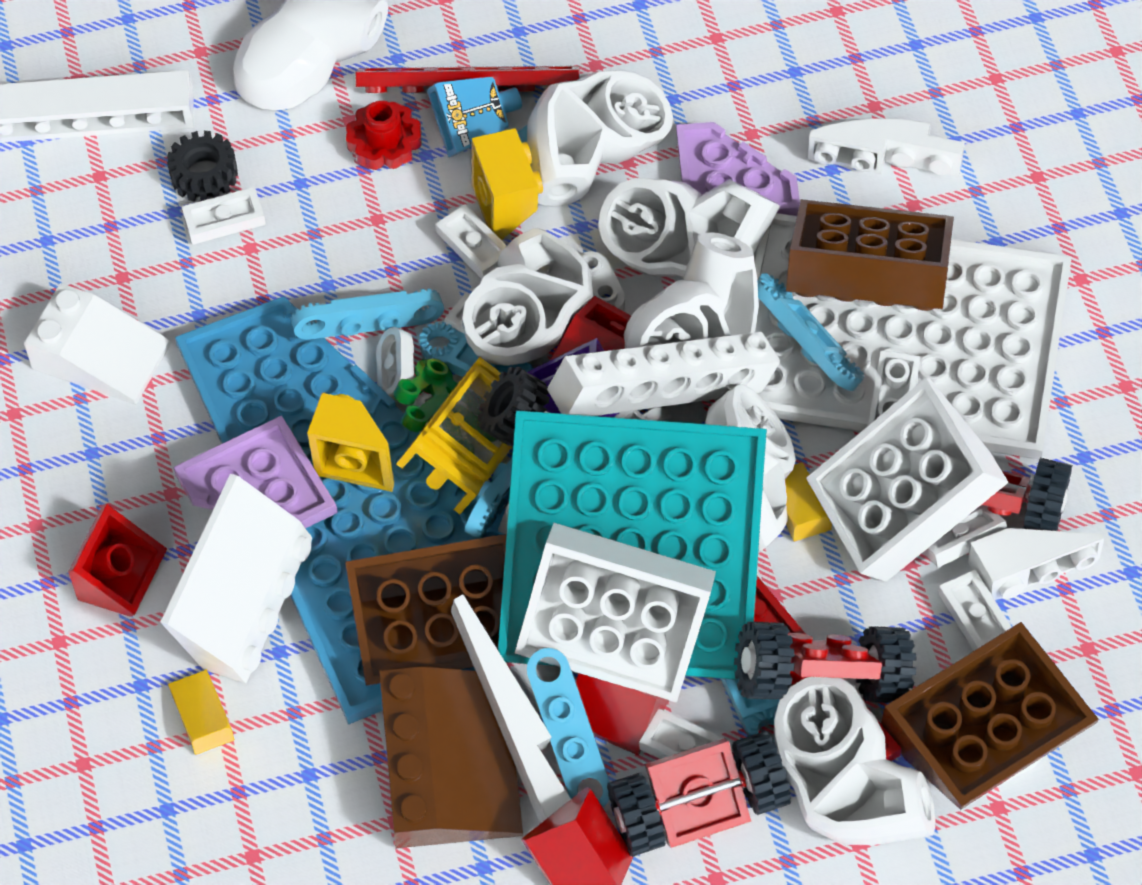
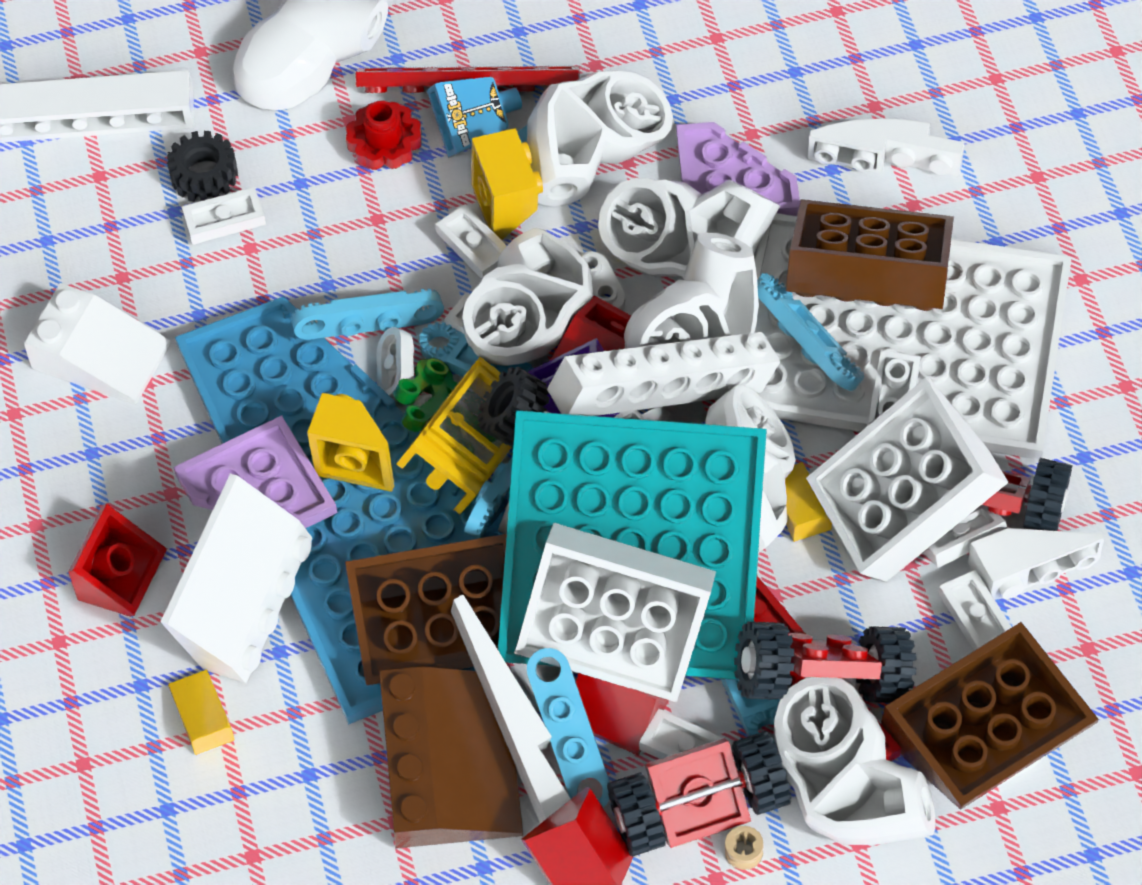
none -> tan bush [725,826,764,870]

